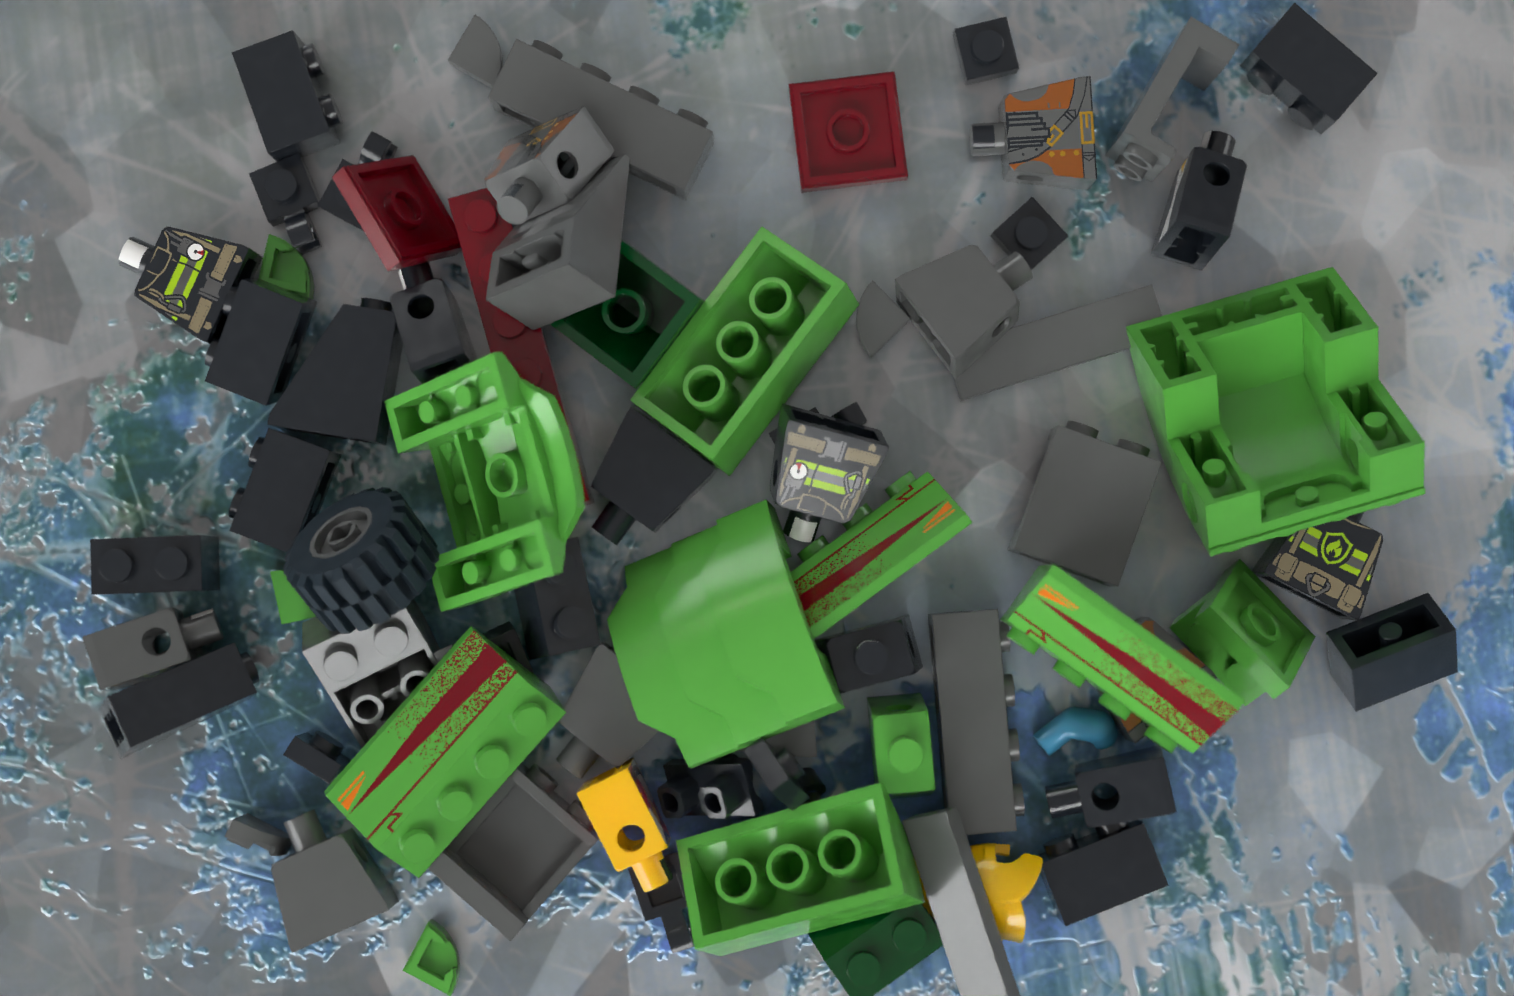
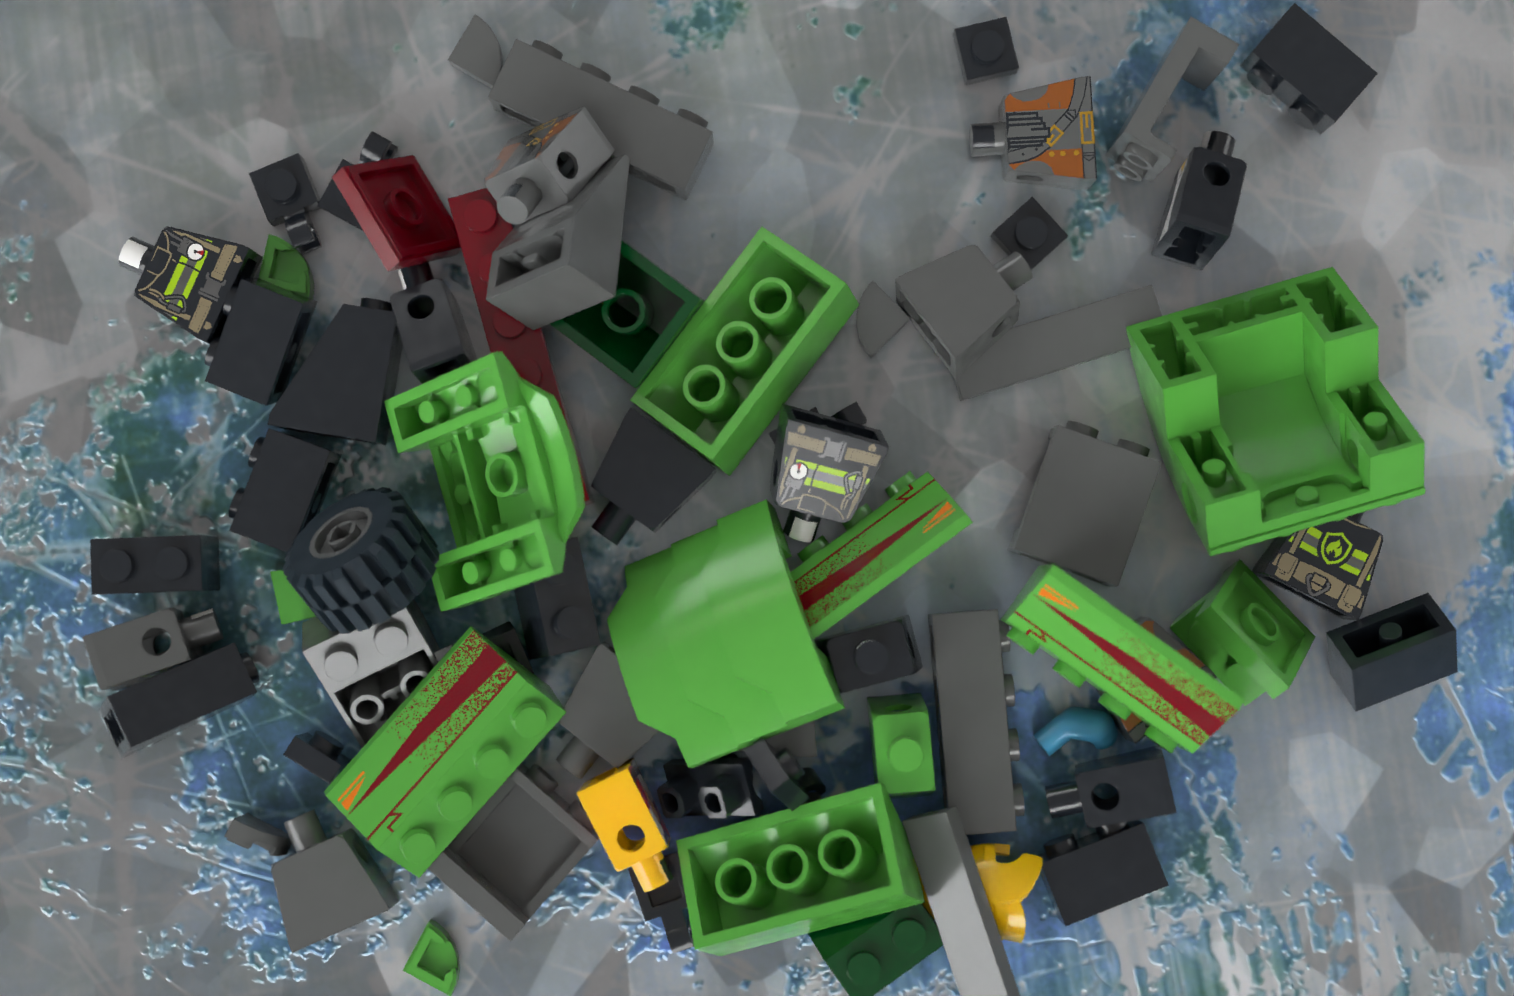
black brick [231,30,343,161] -> none
dark red tile [788,71,908,193] -> none

